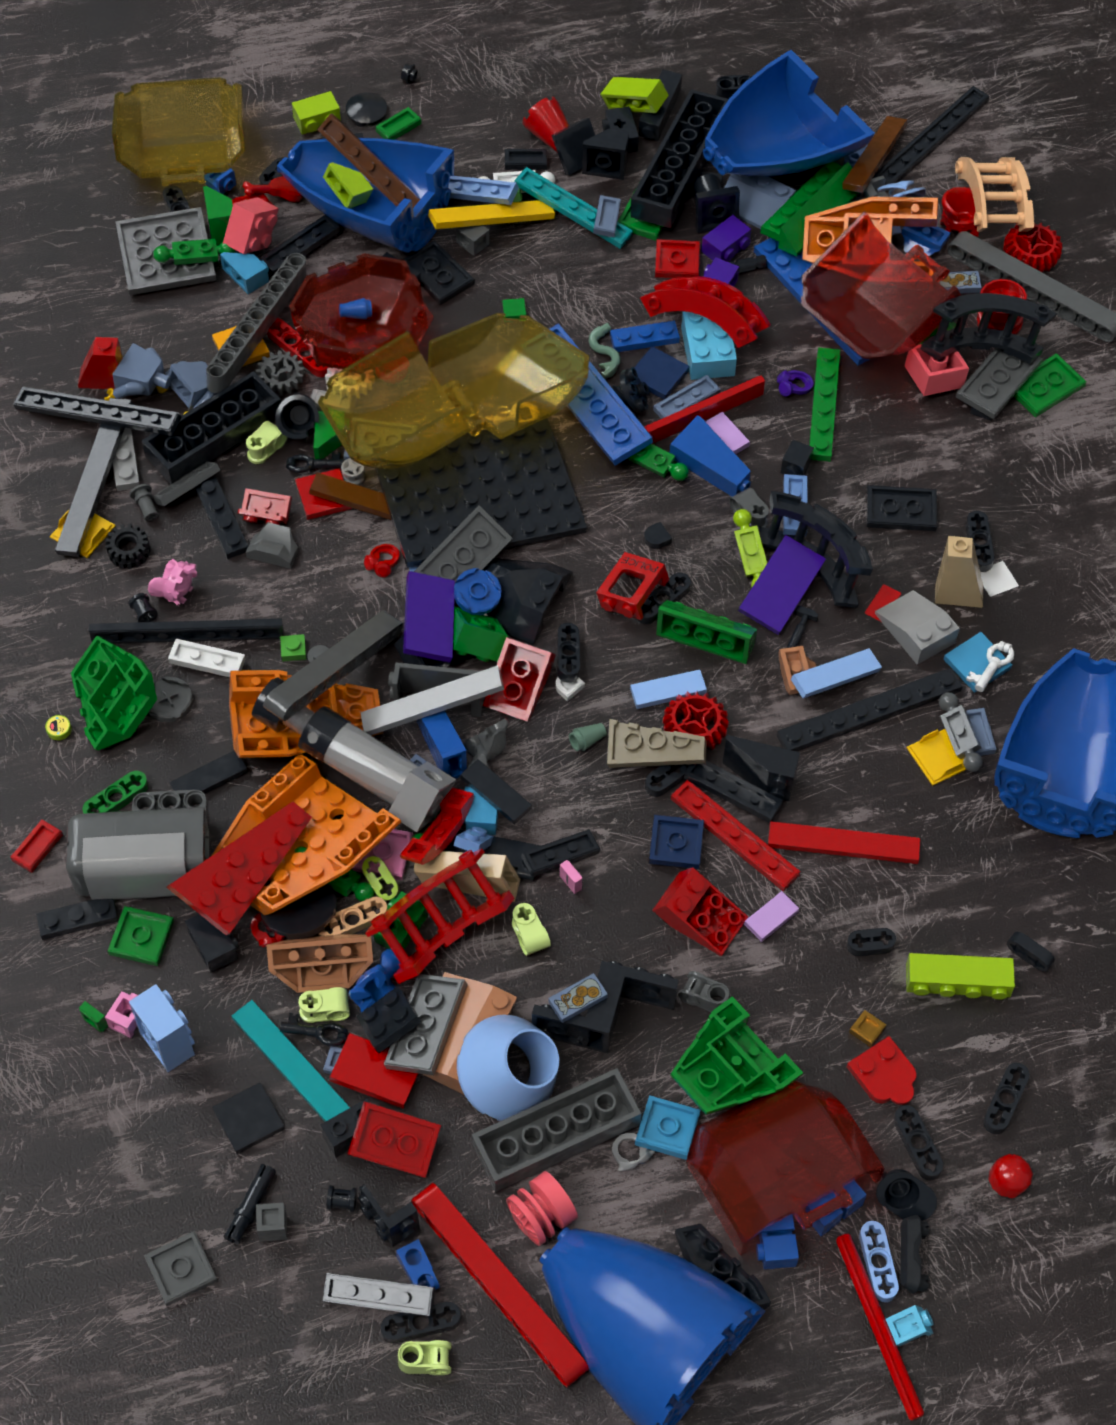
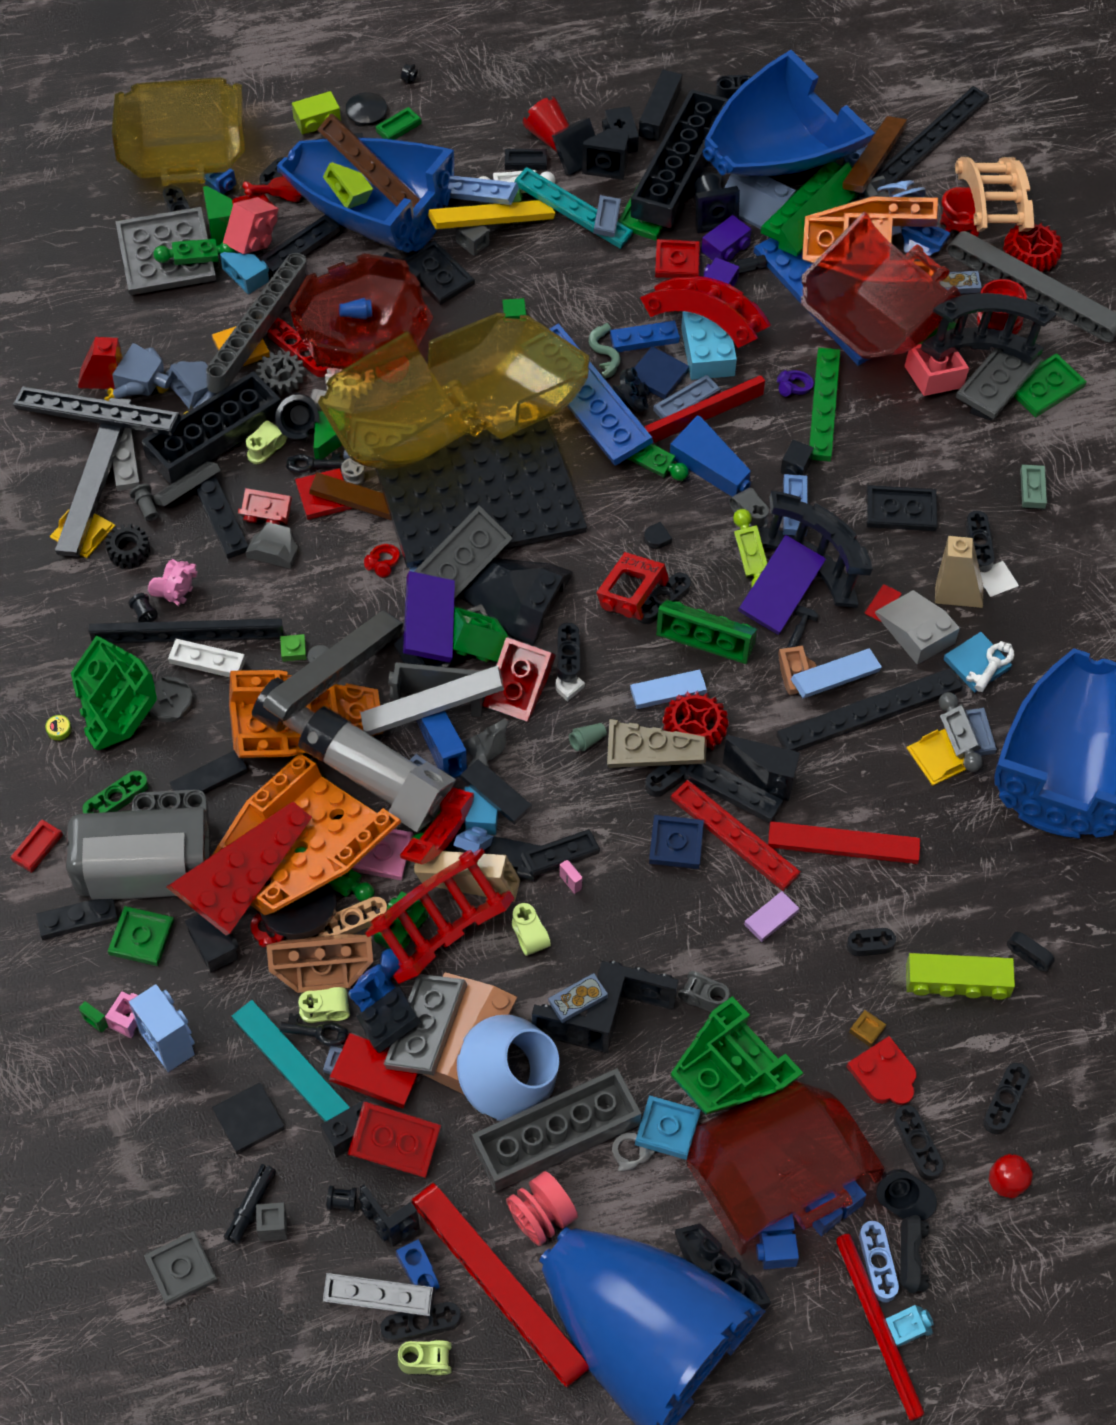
lime beam [362,856,399,901] -> none
blue tile [454,568,501,615] -> none
lime brick [600,77,669,113] -> none
red slope [652,867,748,956] -> none
lavender tile [706,412,750,454] -> none
none -> sand green plate [1020,465,1047,509]

